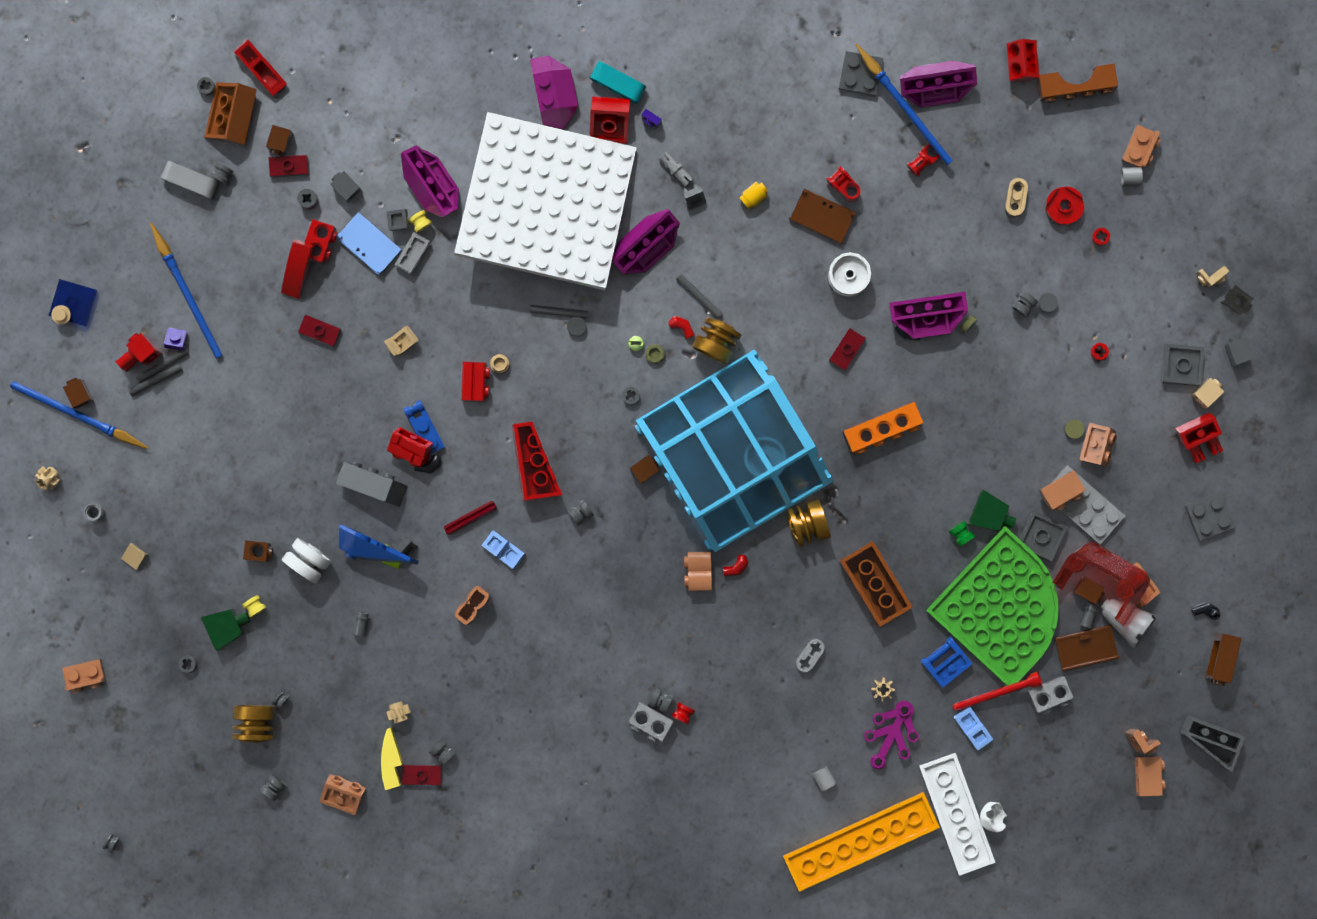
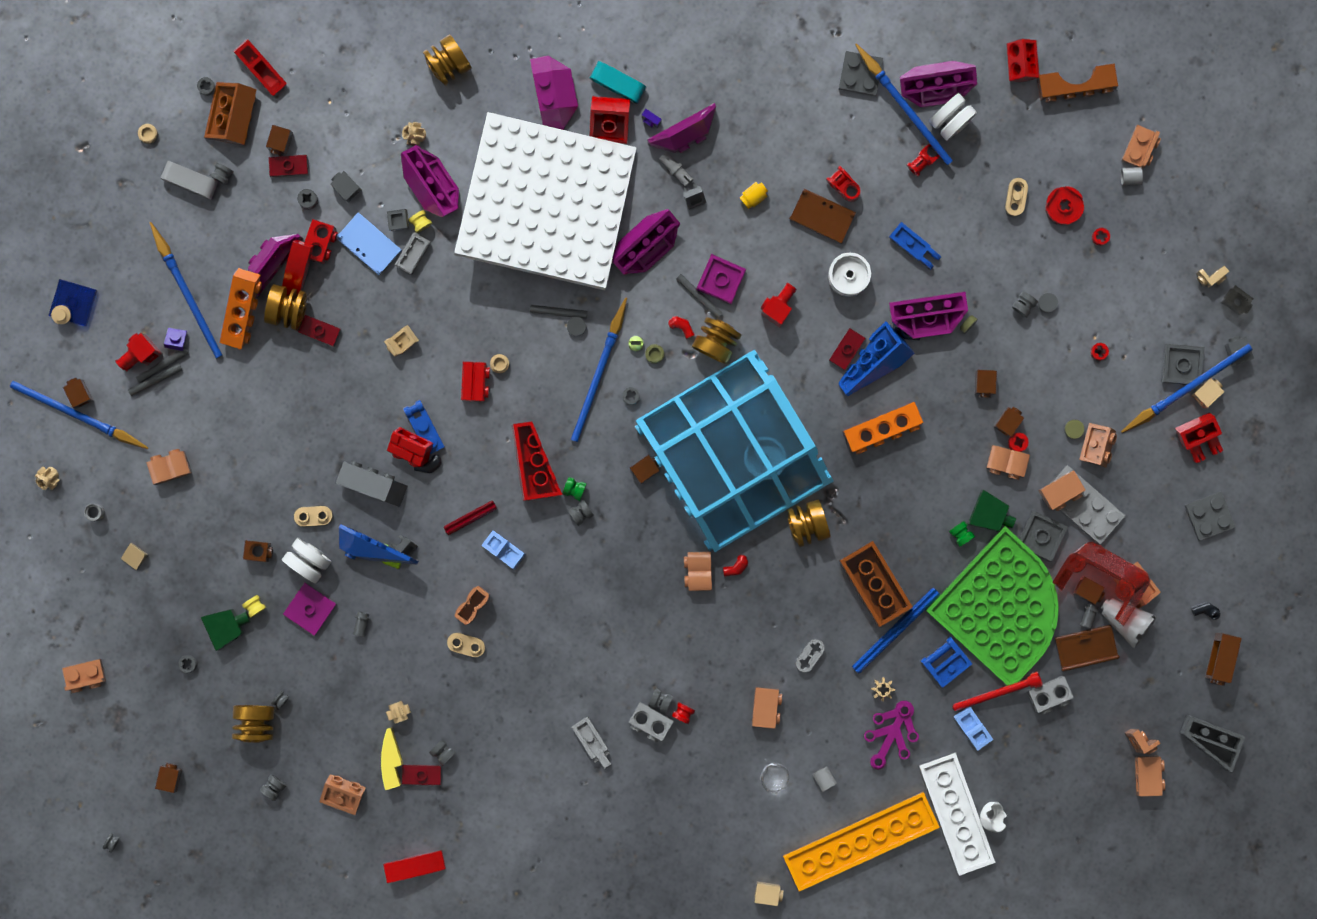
none -> tan tile [138,124,158,144]
none -> nougat brick [146,449,192,485]
none -> reddish brown brick [155,763,182,793]
none -> orange brick [219,268,262,349]
none -> magenta wedge [248,234,303,299]
none -> pearl gold wheel [264,284,307,330]
none -> magenta plate [283,582,336,636]
none -> tan plate [294,506,333,527]
none -> red slope [383,850,446,883]
none -> tan gear [402,122,426,146]
none -> pearl gold wheel [423,34,472,86]
none -> tan plate [447,633,485,657]
none -> green wheel [562,477,587,501]
none -> blue piece [571,298,627,442]
none -> light grey hinge [572,716,611,769]
none -> magenta wedge [647,103,716,153]
none -> magenta plate [696,254,746,305]
none -> nougat brick [752,687,782,728]
none -> tan brick [754,882,783,906]
none -> red brick [760,283,797,328]
none -> clear hair [760,763,790,794]
none -> blue wedge [838,321,915,396]
none -> blue axle [852,588,940,673]
none -> blue hinge [889,222,941,270]
none -> white wheel [929,93,977,141]
none -> reddish brown brick [975,370,997,398]
none -> nougat brick [986,445,1030,480]
none -> reddish brown brick [994,407,1024,438]
none -> red wheel [1008,433,1029,452]
none -> blue piece [1121,344,1253,433]

